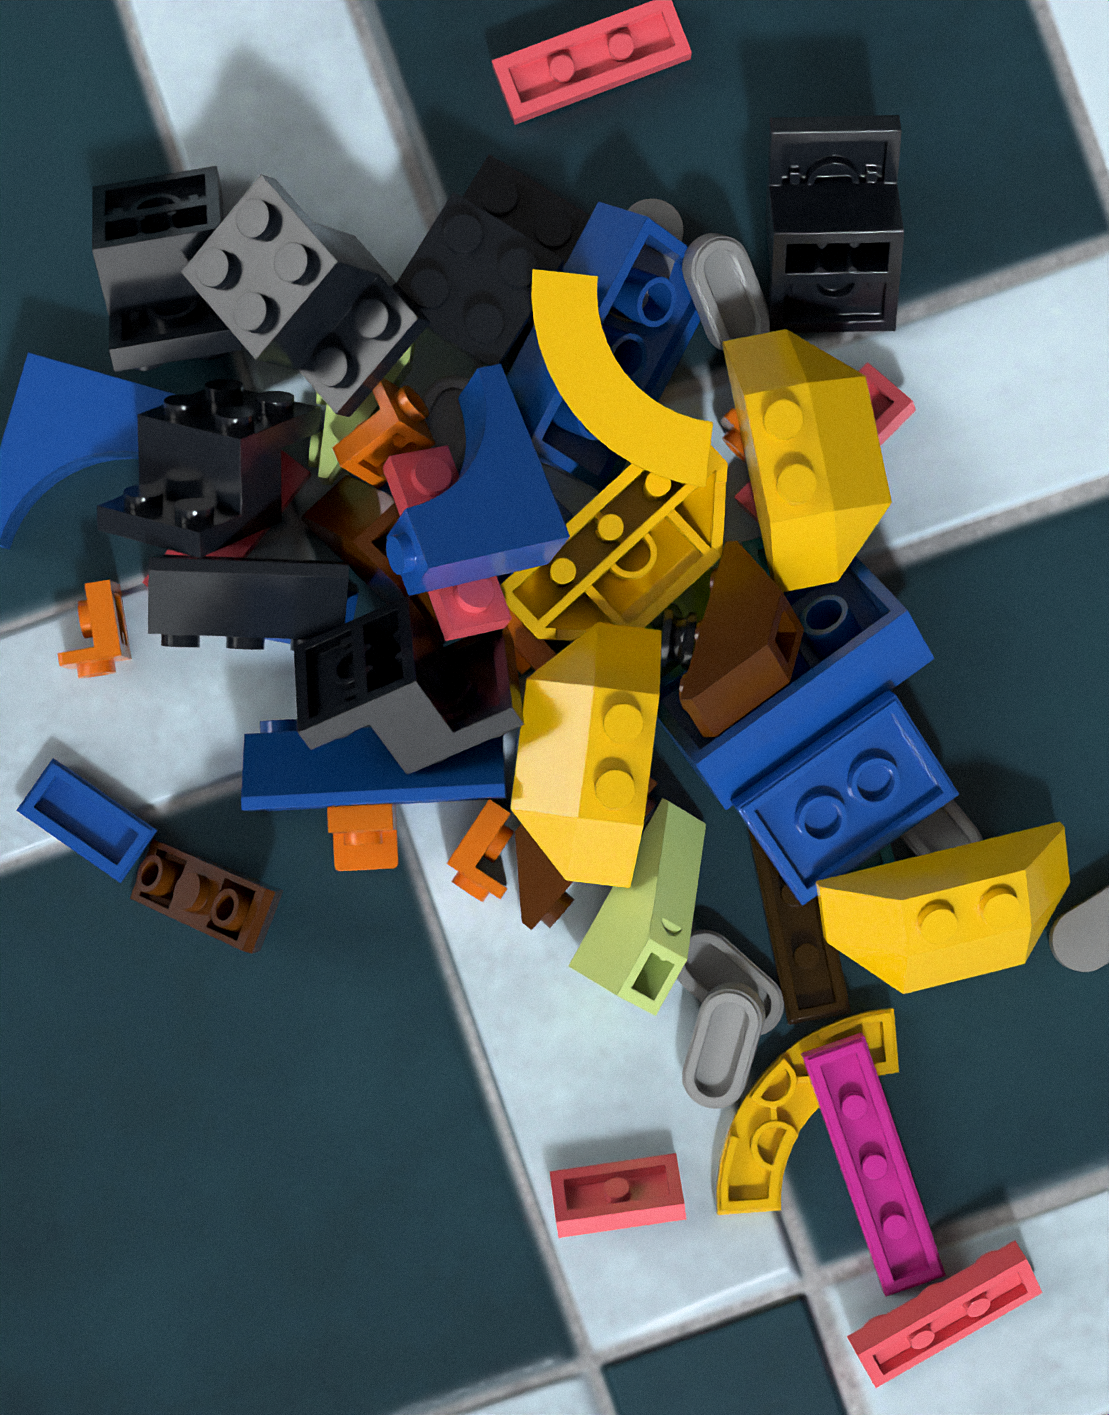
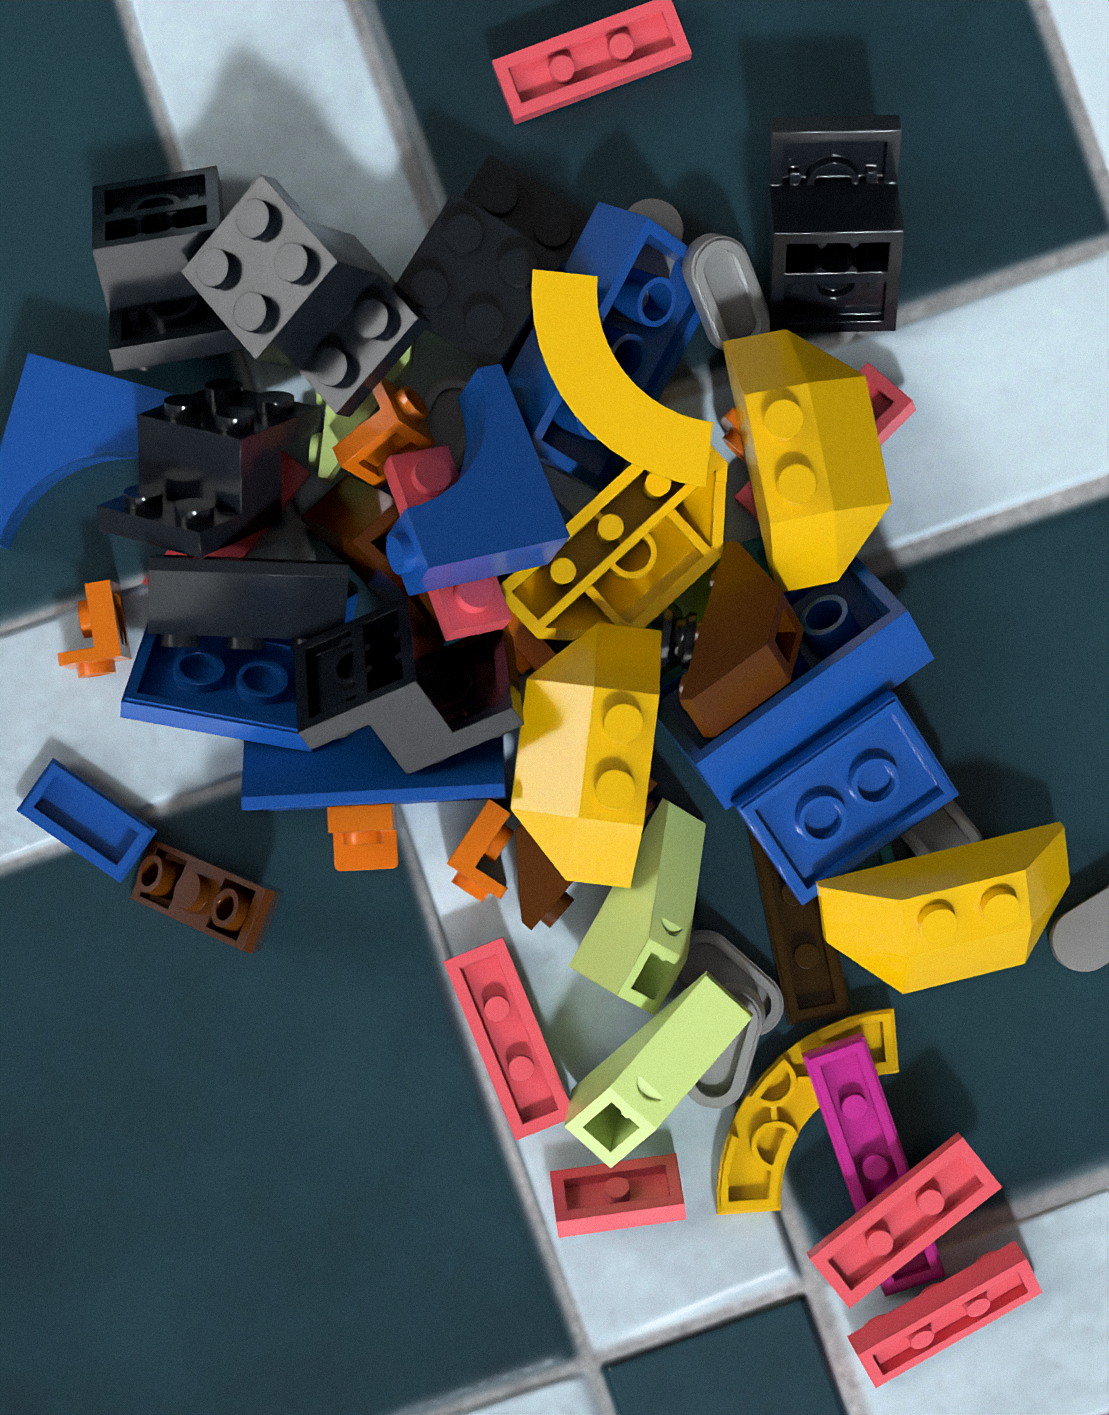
none -> blue tile [120,622,313,753]
none -> coral plate [443,937,569,1141]
none -> yellowish green slope [564,971,753,1168]
none -> coral plate [806,1132,1002,1309]

